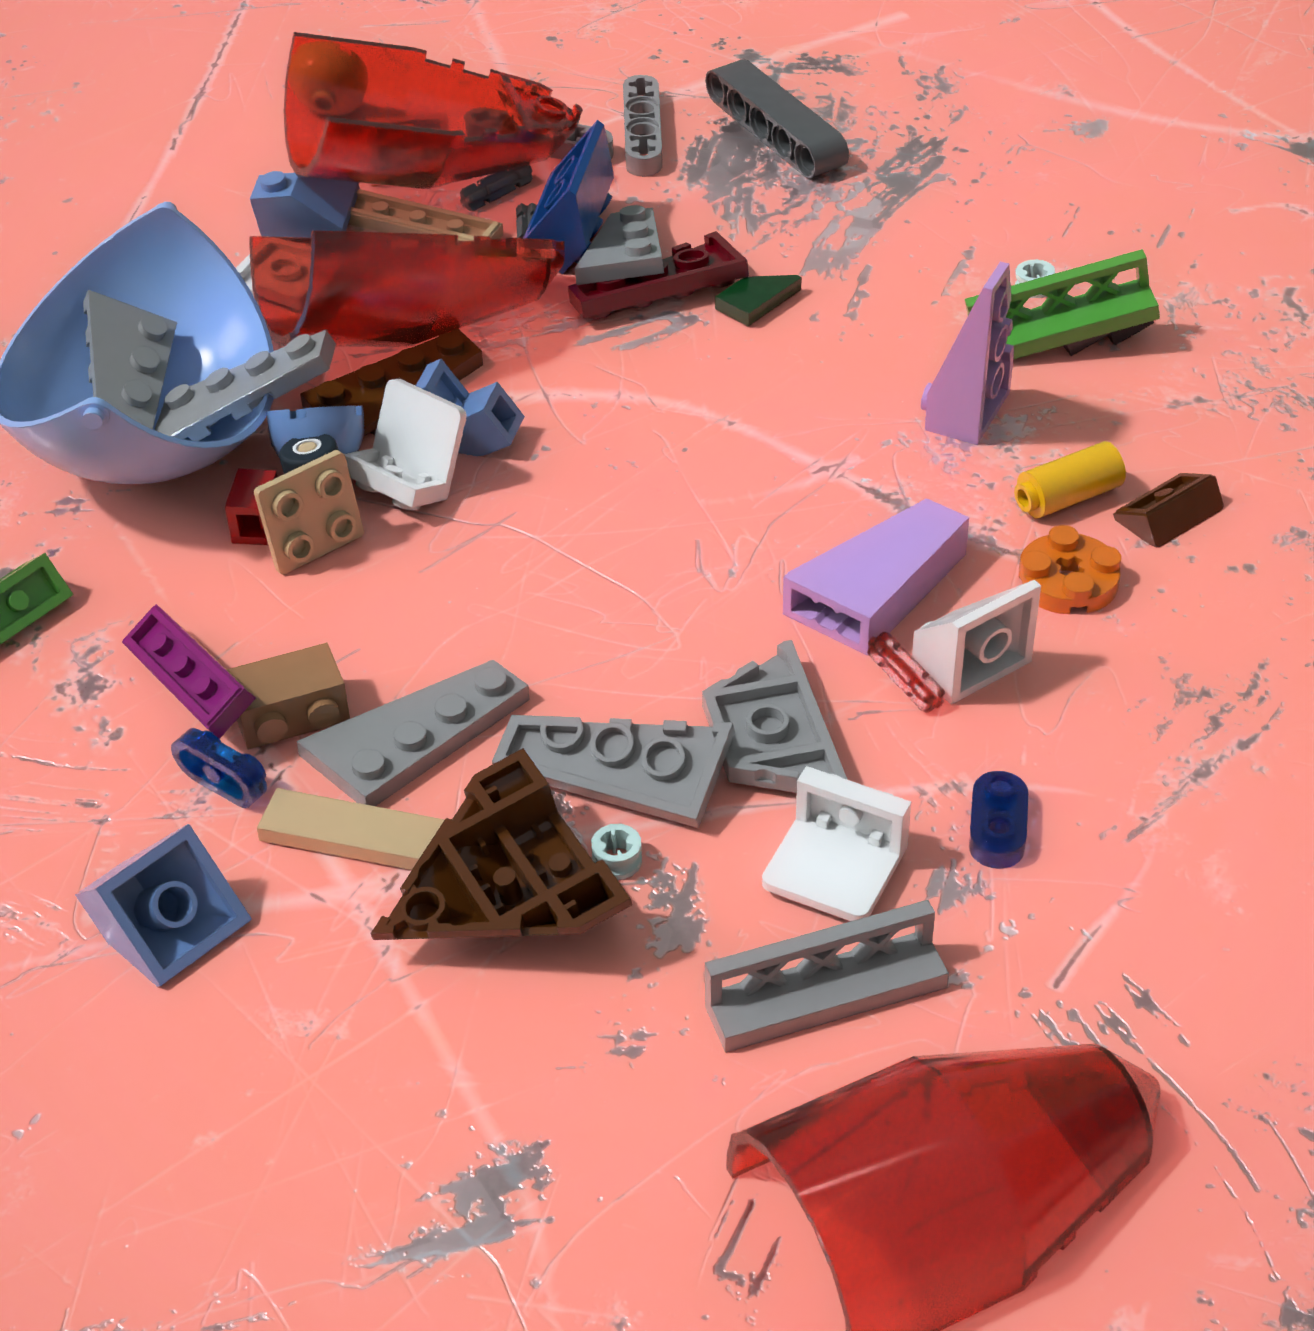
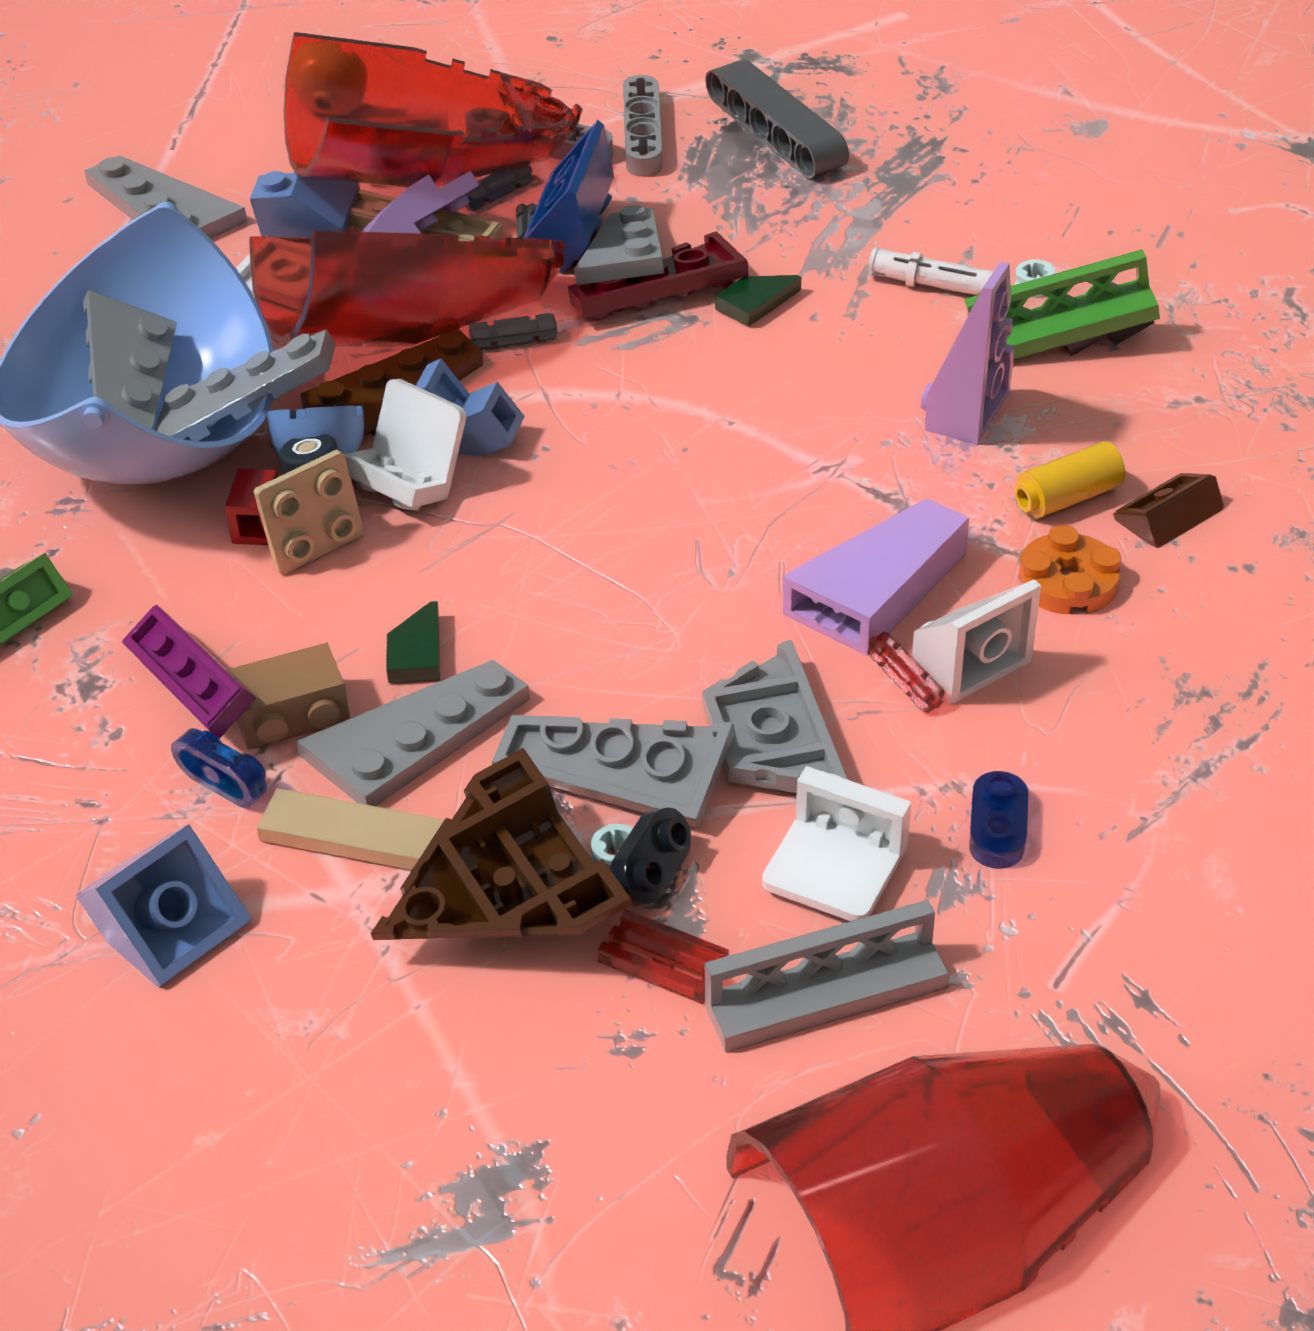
none -> light grey wing [84,155,247,238]
none -> lavender slope [336,171,480,288]
none -> dark green tile [386,601,440,683]
none -> dark grey axle [469,313,557,349]
none -> clear red tile [597,909,729,1004]
none -> black plate [610,807,691,907]
none -> white pin [868,247,994,295]

